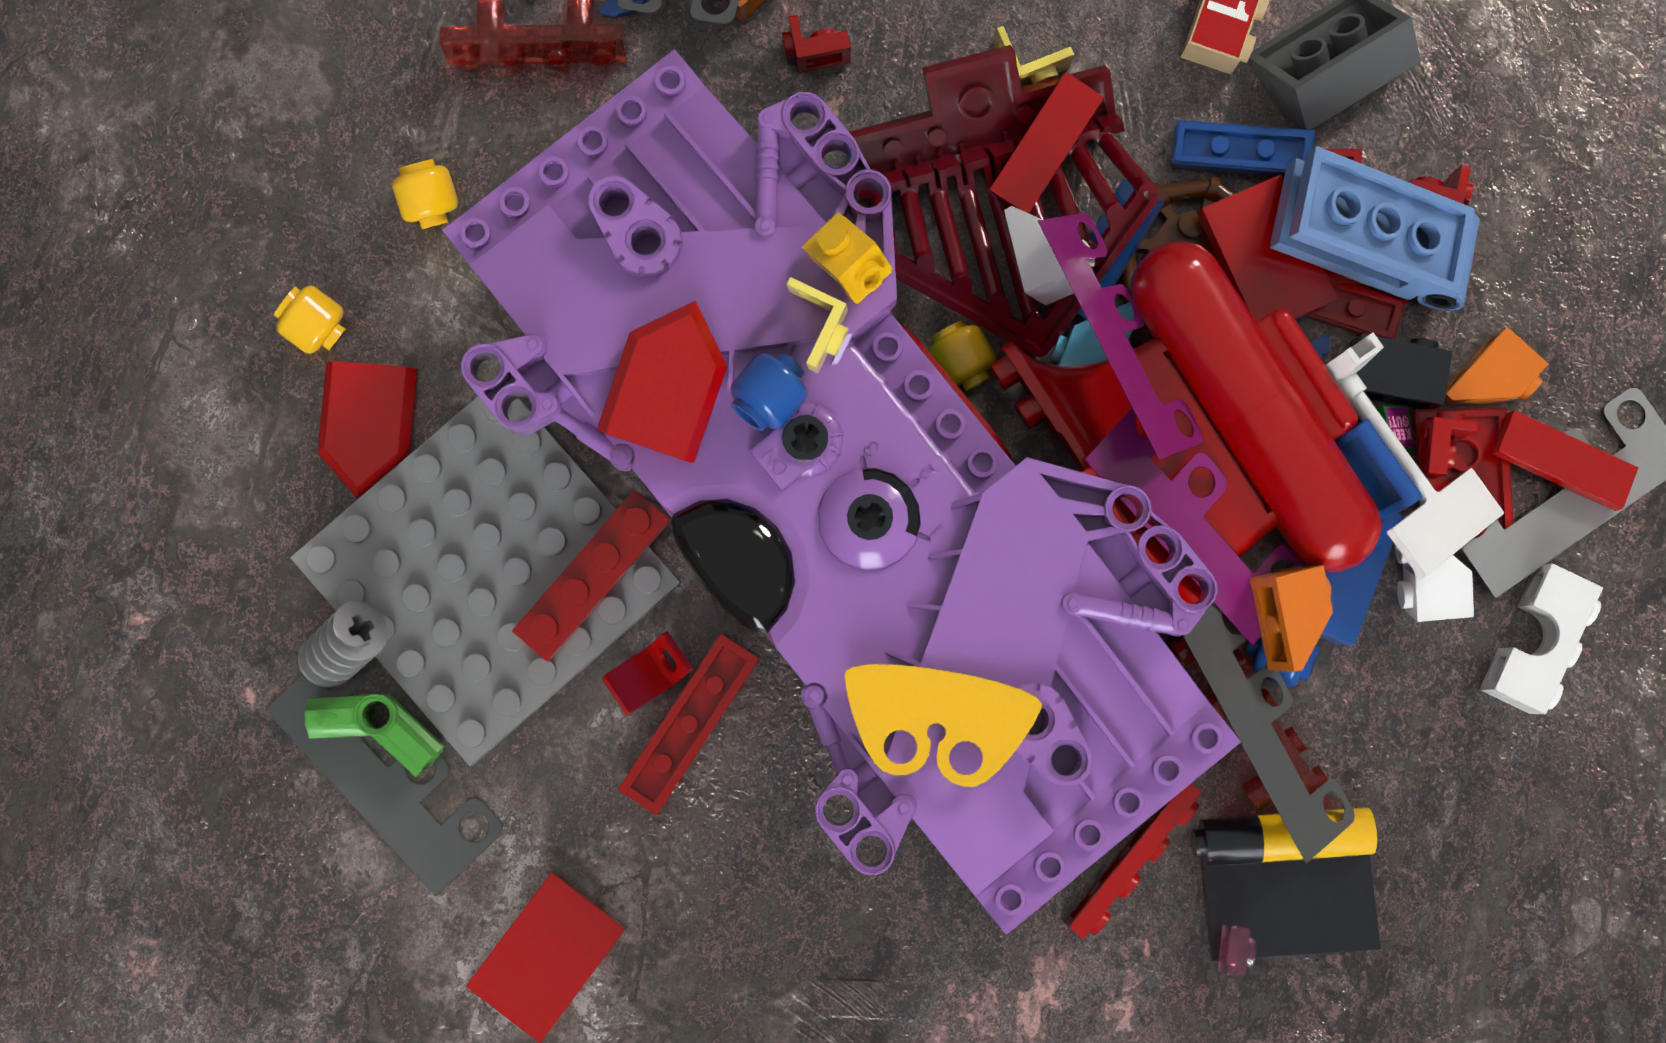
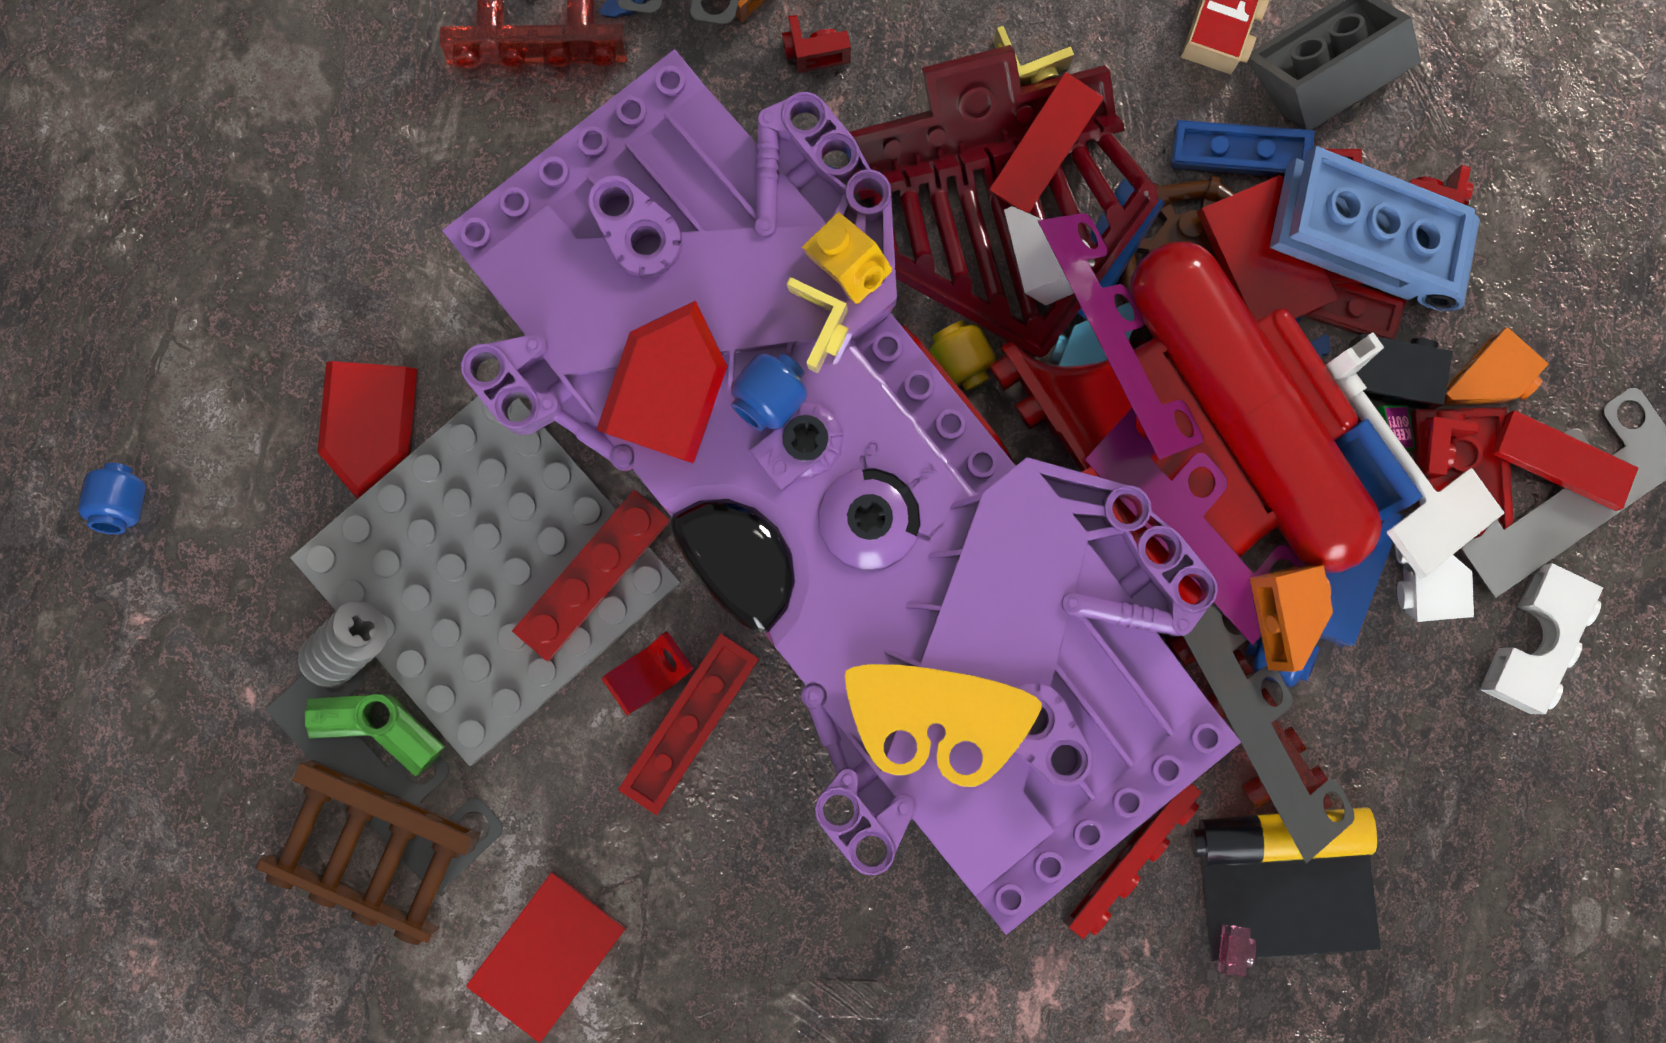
yellow head [273,285,346,354] -> none
yellow head [392,159,458,230] -> none
none -> blue head [78,463,146,534]
none -> reddish brown fence [255,760,481,945]

